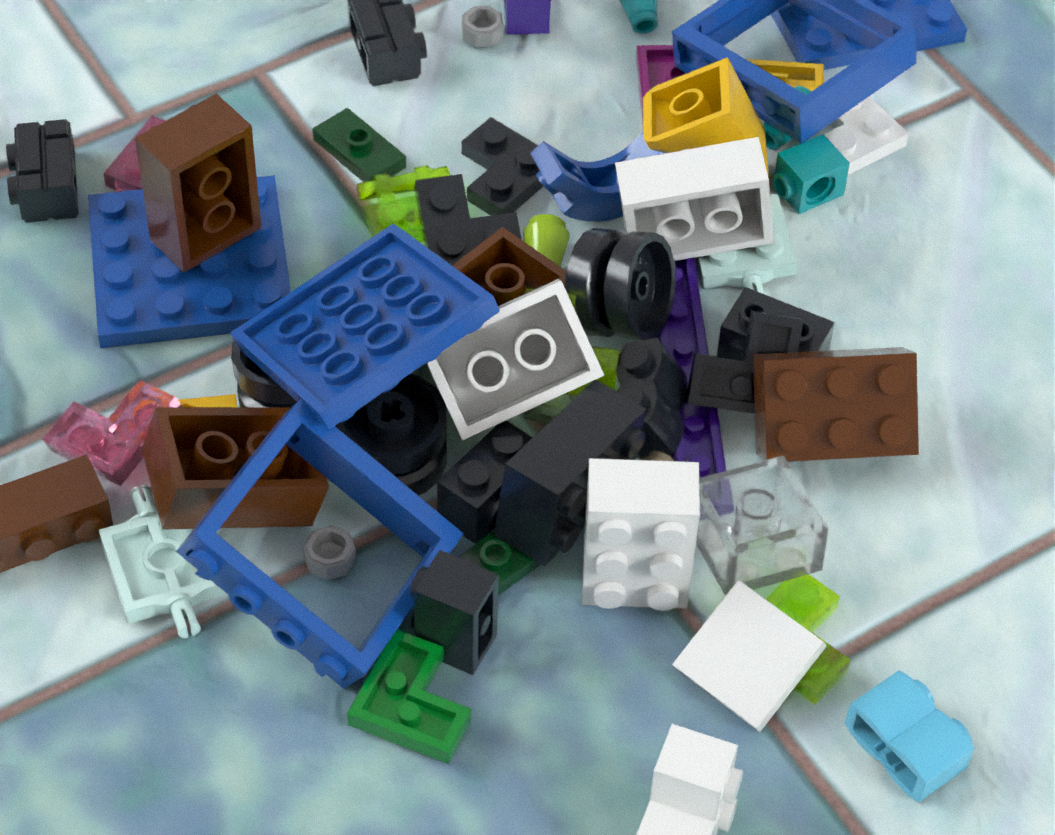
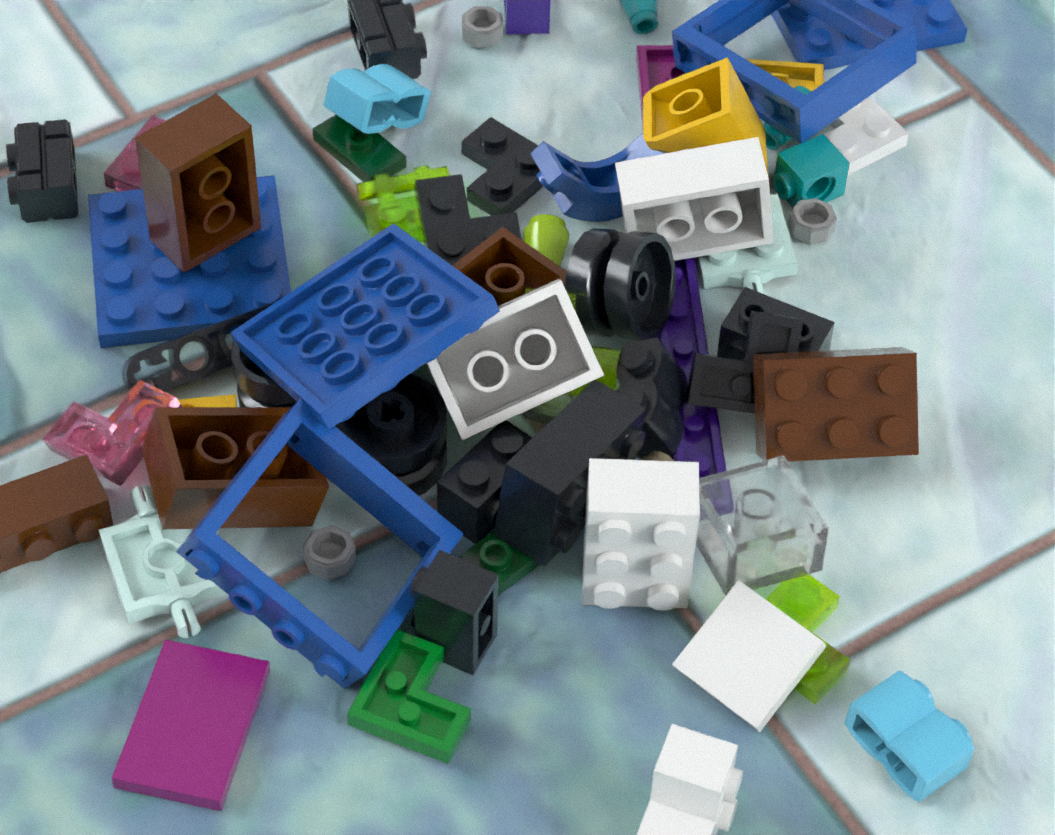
none -> magenta tile [111,639,270,811]
none -> black beam [122,301,277,396]
none -> medium azure brick [323,64,431,134]
none -> light grey tile [788,198,837,245]

